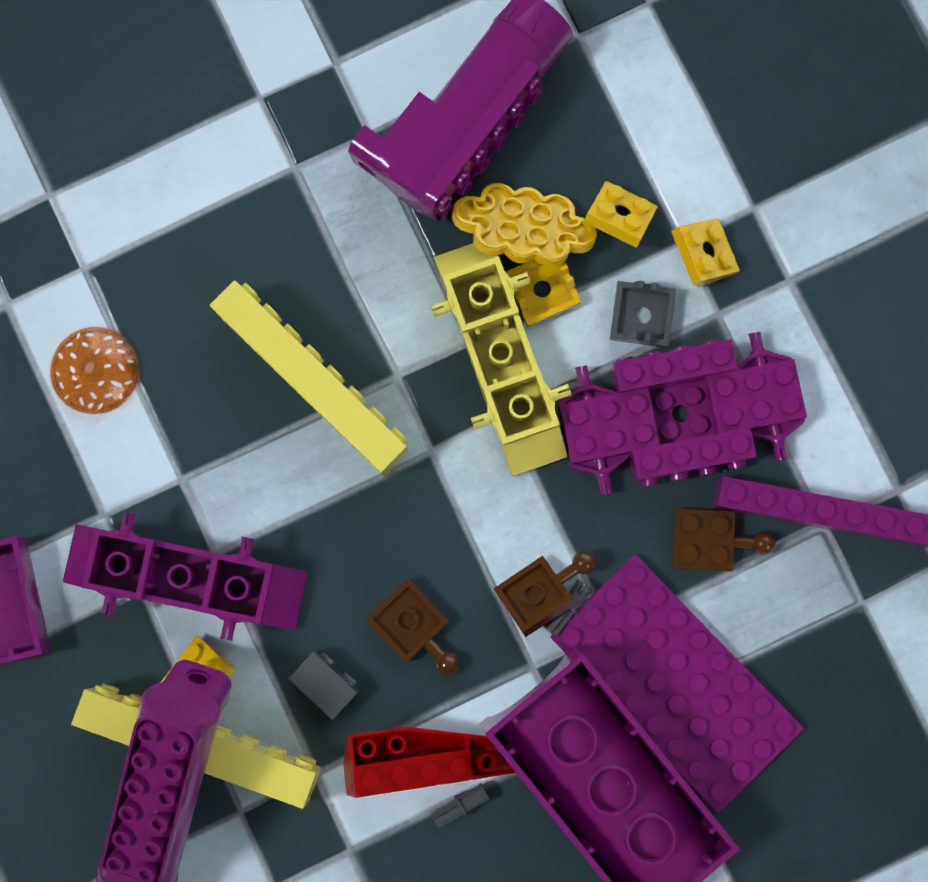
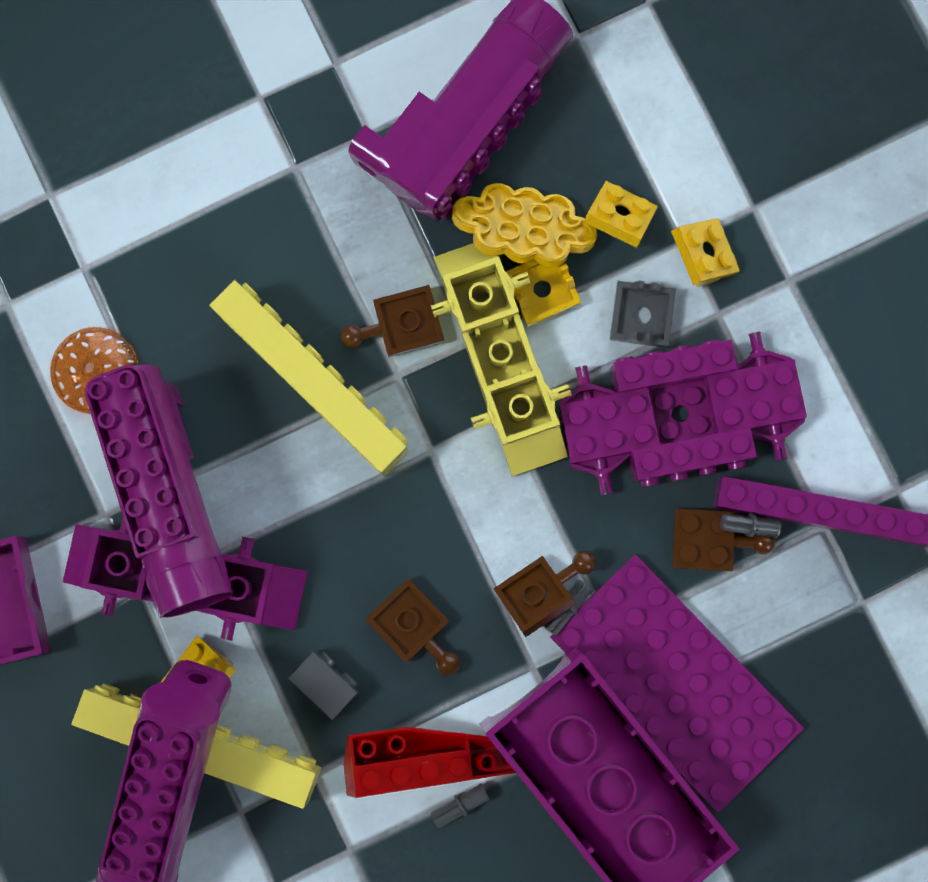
none -> magenta piece [85,364,233,618]
none -> reddish brown plate [341,285,445,358]
none -> dark grey axle [720,513,781,538]

